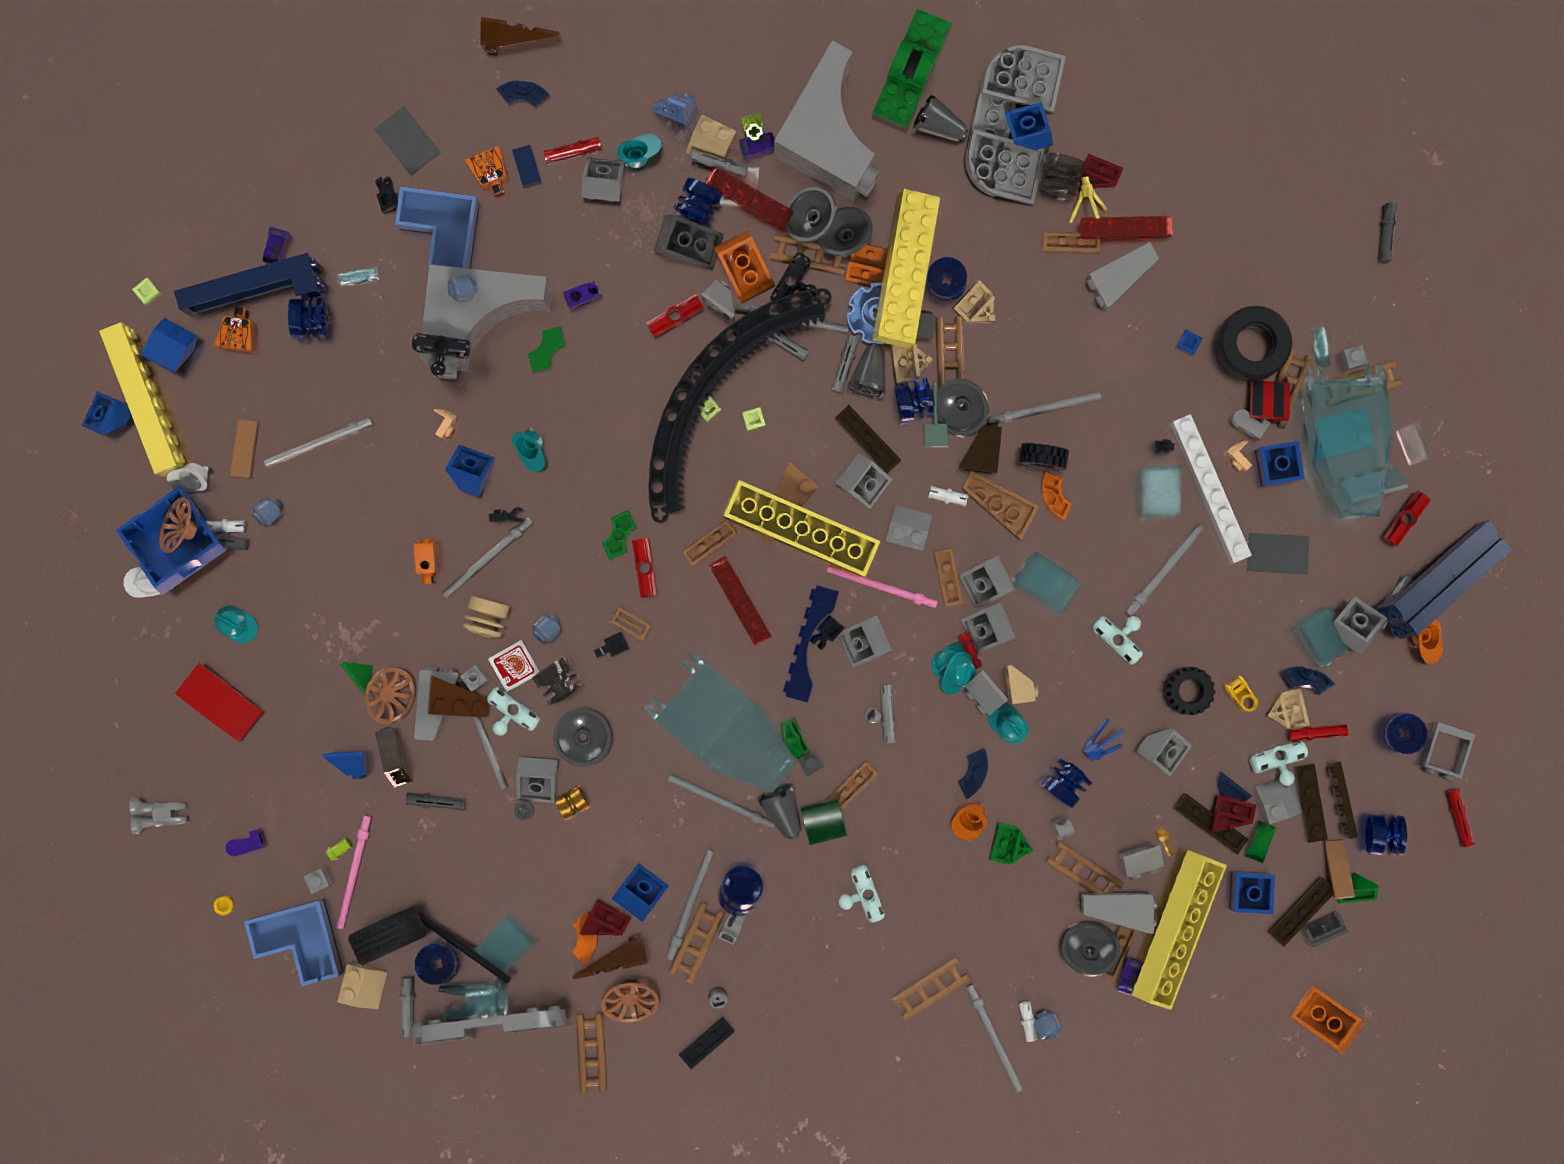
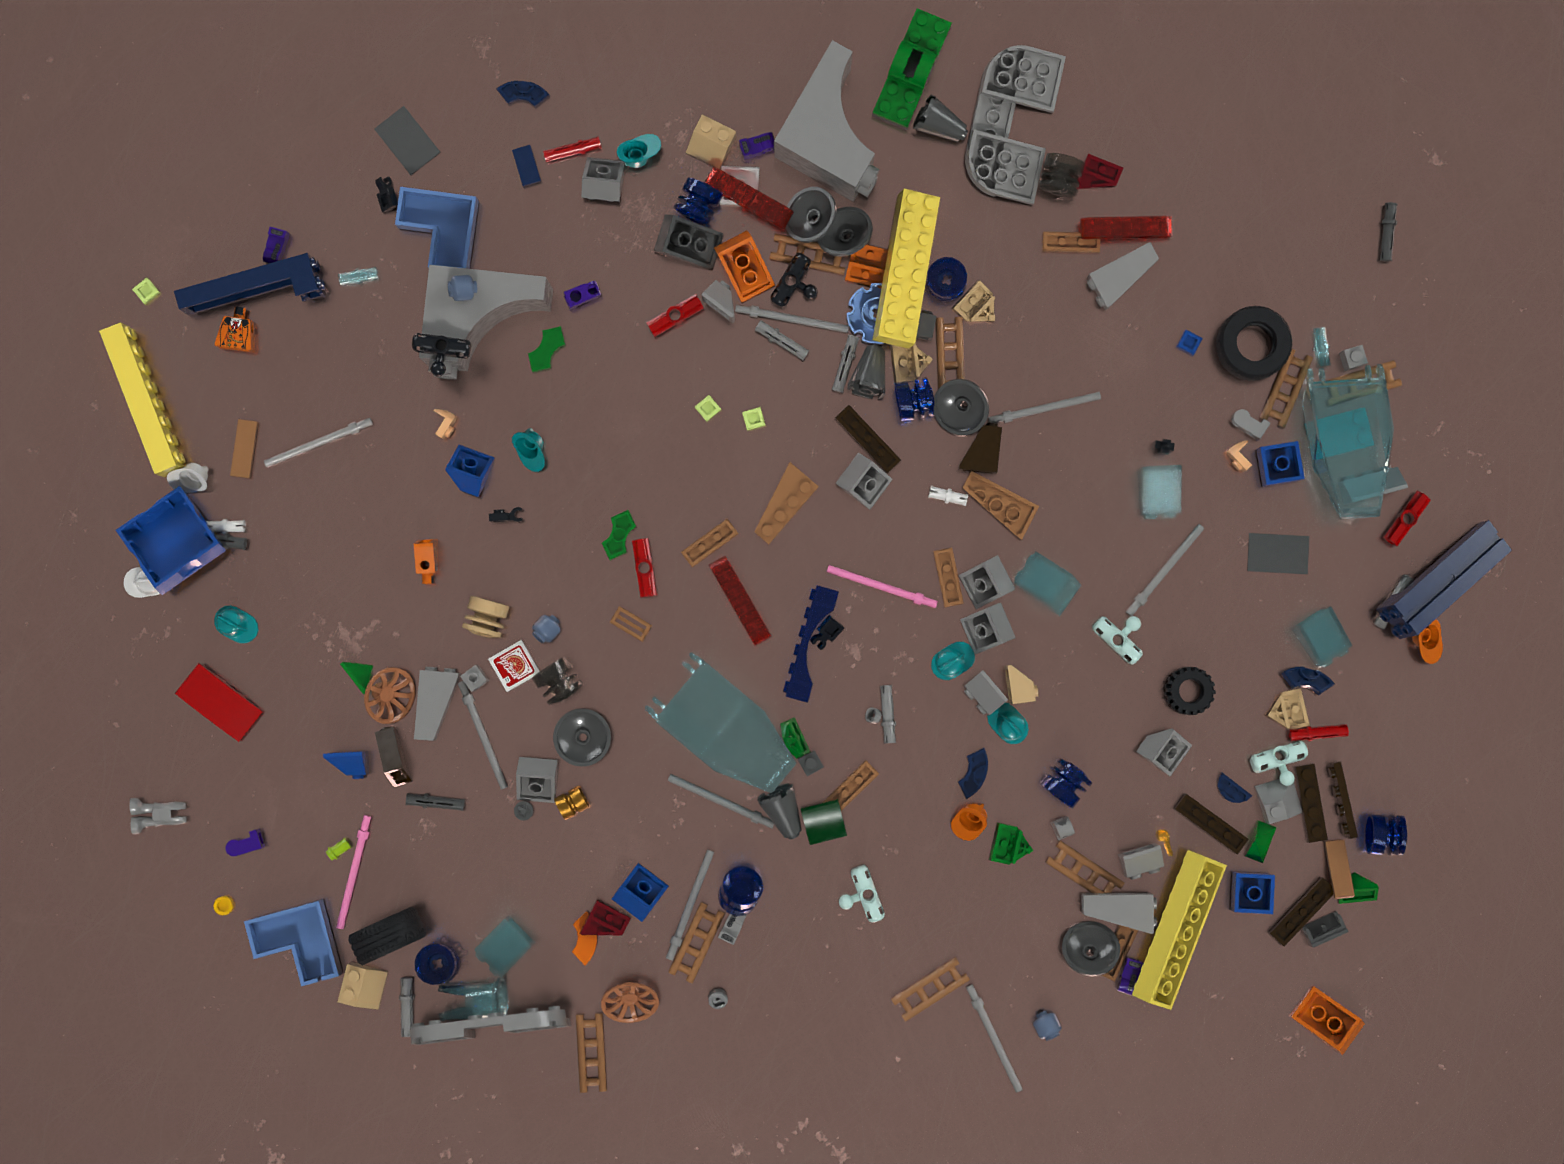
blue slope [82,391,132,435] -> none
blue slope [141,318,197,373] -> none
nougat wheel [159,497,197,553] -> none
sand blue head [252,497,281,526] -> none
clear blue wheel [288,298,329,339] -> none
light grey brick [304,867,333,894] -> none
black bar [410,906,512,984] -> none
reddish brown wing [428,675,487,717] -> none
light grey bar [442,517,533,598] -> none
orange torso [465,146,508,195] -> none
reddish brown wedge [480,17,561,53] -> none
light aqua piece [487,687,540,736] -> none
reddish brown wedge [573,935,650,979] -> none
black plate [594,632,629,658] -> none
black gear [648,288,832,523] -> none
medium blue wedge [652,93,697,125] -> none
black tile [679,1016,735,1069] -> none
light grey pin [690,149,748,178] -> none
light yellow brick [722,480,880,576] -> none
lime piece [742,114,763,140] -> none
light grey slope [838,615,892,668] -> none
light grey slope [885,505,932,552] -> none
sand green piece [924,382,948,447] -> none
teal piece [941,652,976,694] -> none
red axle [959,632,982,669] -> none
blue slope [1005,102,1053,150] -> none
white pin [1018,1001,1038,1042] -> none
black bush [1019,443,1069,470] -> none
orange tile [1041,470,1073,521] -> none
light yellow plant [1069,176,1107,223] -> none
blue plant [1083,719,1124,761] -> none
white brick [1170,414,1252,564] -> none
dark red wing [1210,795,1257,832] -> none
yellow piece [1224,675,1258,712] -> none
tile [1250,380,1290,421] -> none
light grey slope [1334,597,1387,655] -> none
clear blue wheel [1382,713,1428,754] -> none
clear slope [1397,422,1432,465] -> none
light grey window [1420,722,1475,781] -> none
red pin [1447,788,1475,847] -> none

